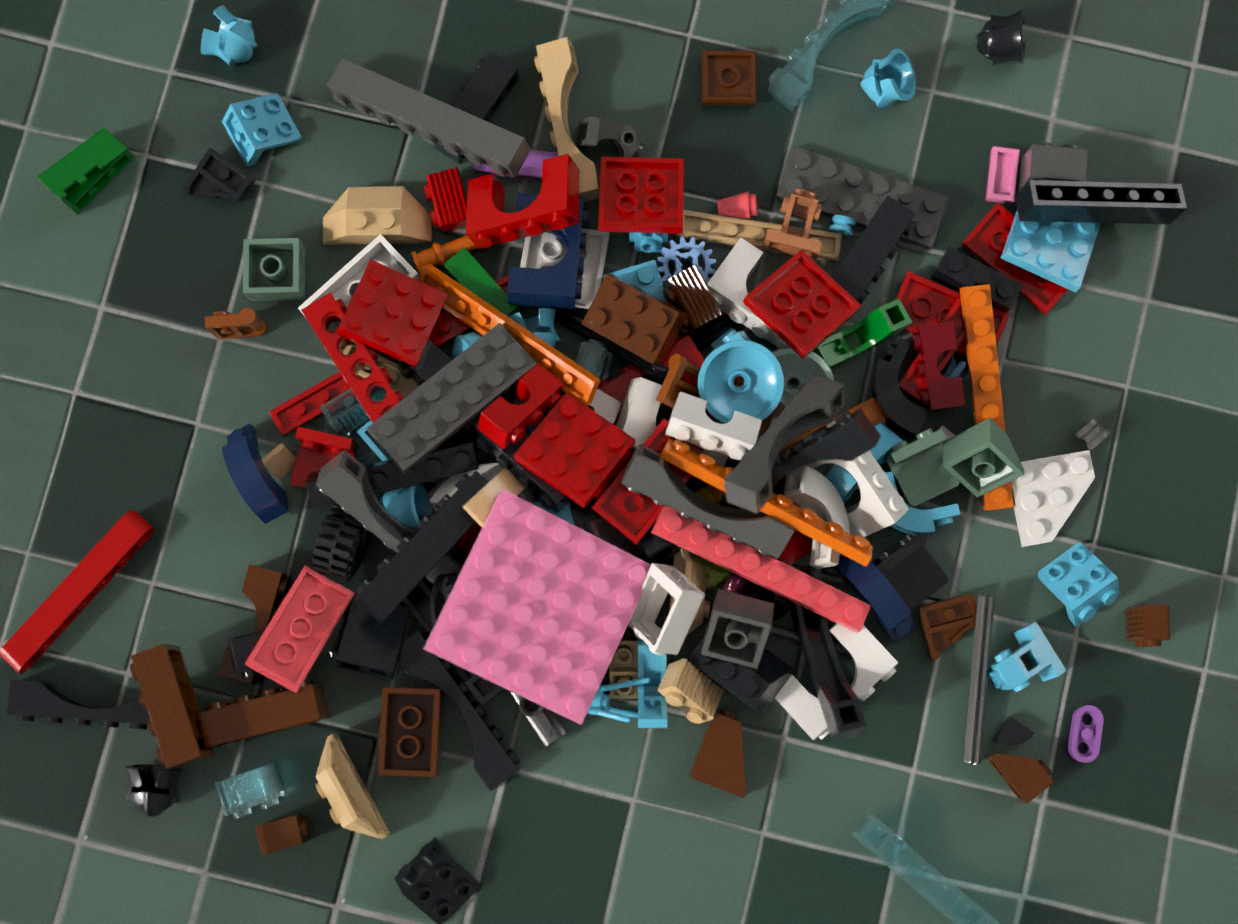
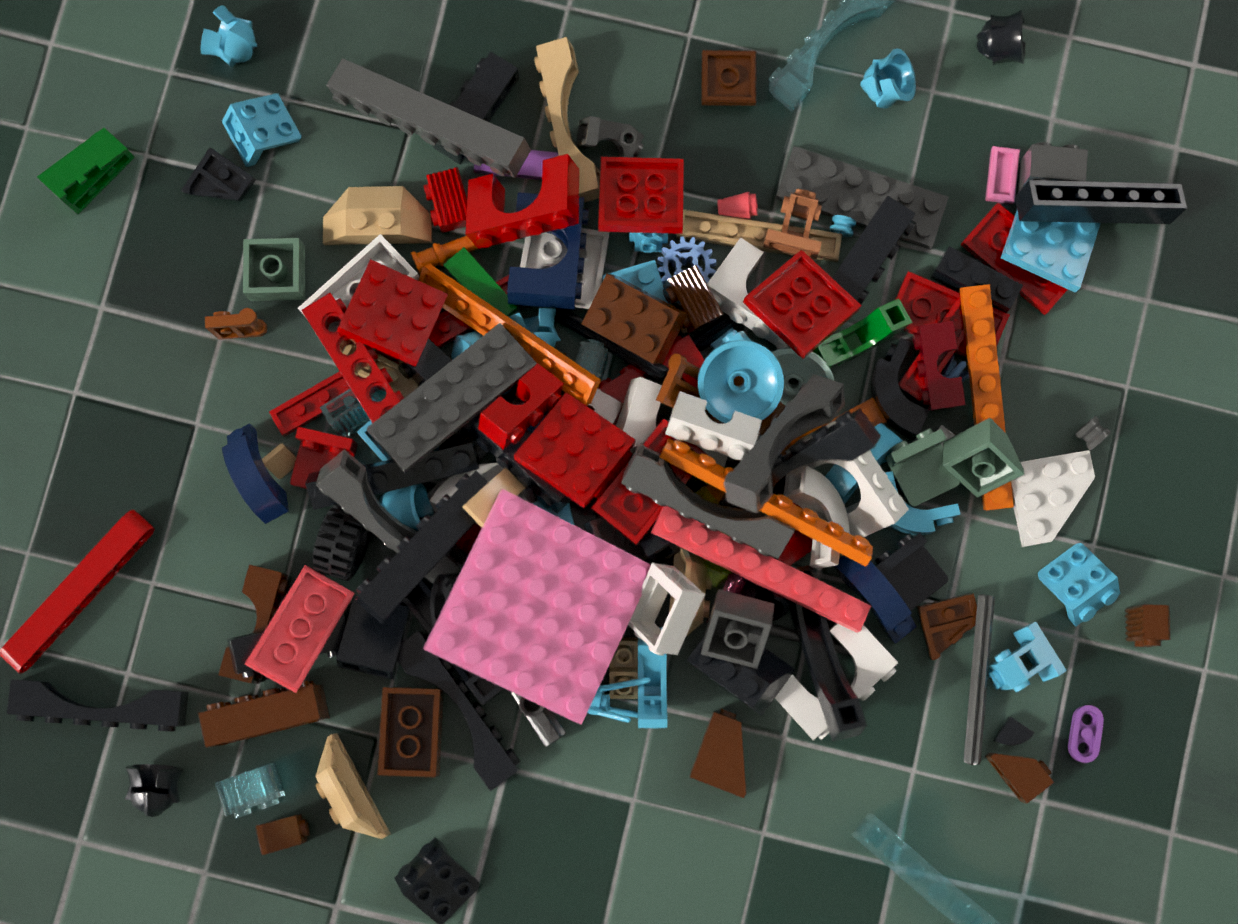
reddish brown brick [130,644,215,768] -> none
tan brick [657,658,724,724] -> none

